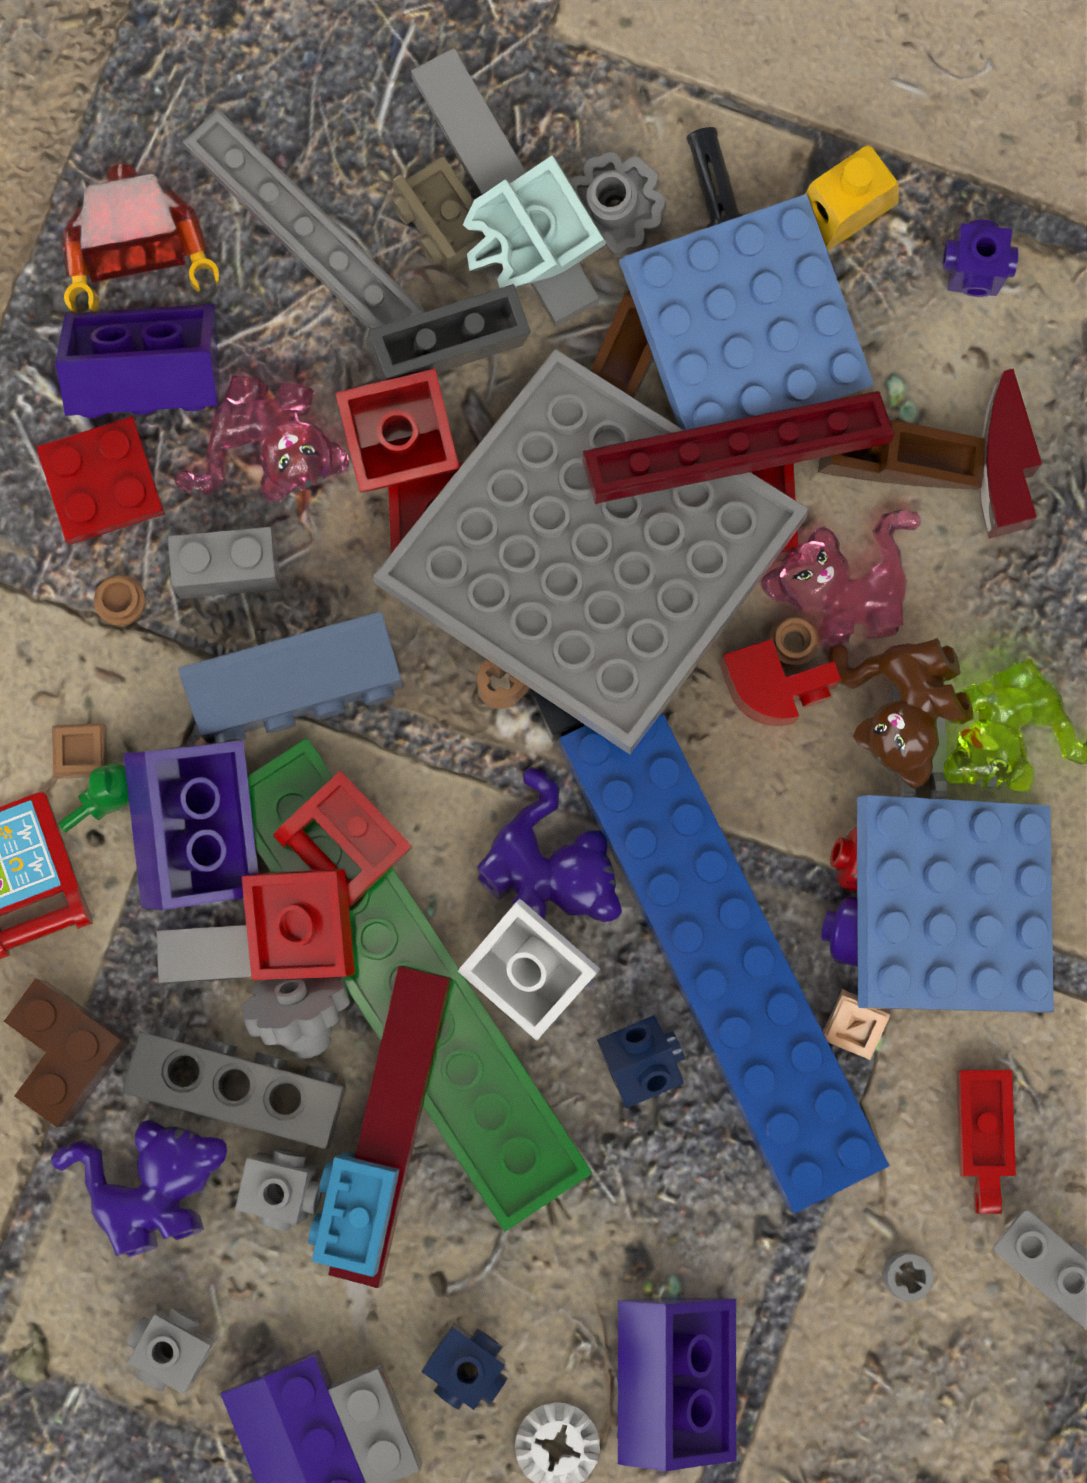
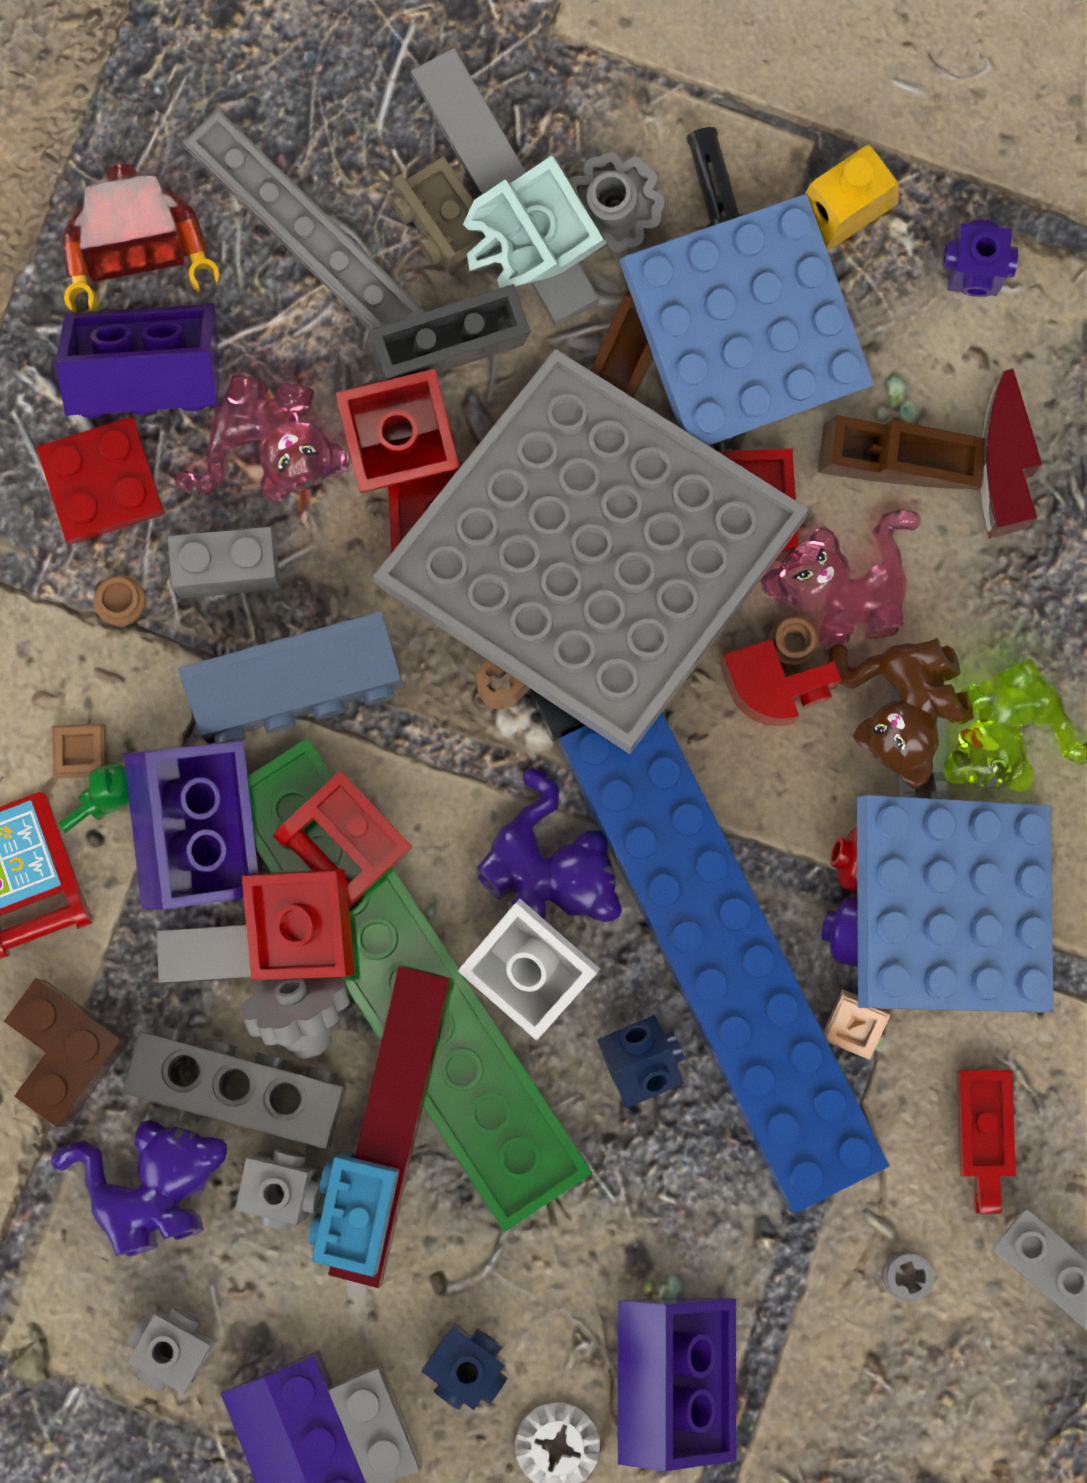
dark red tile [582,391,894,504] -> none

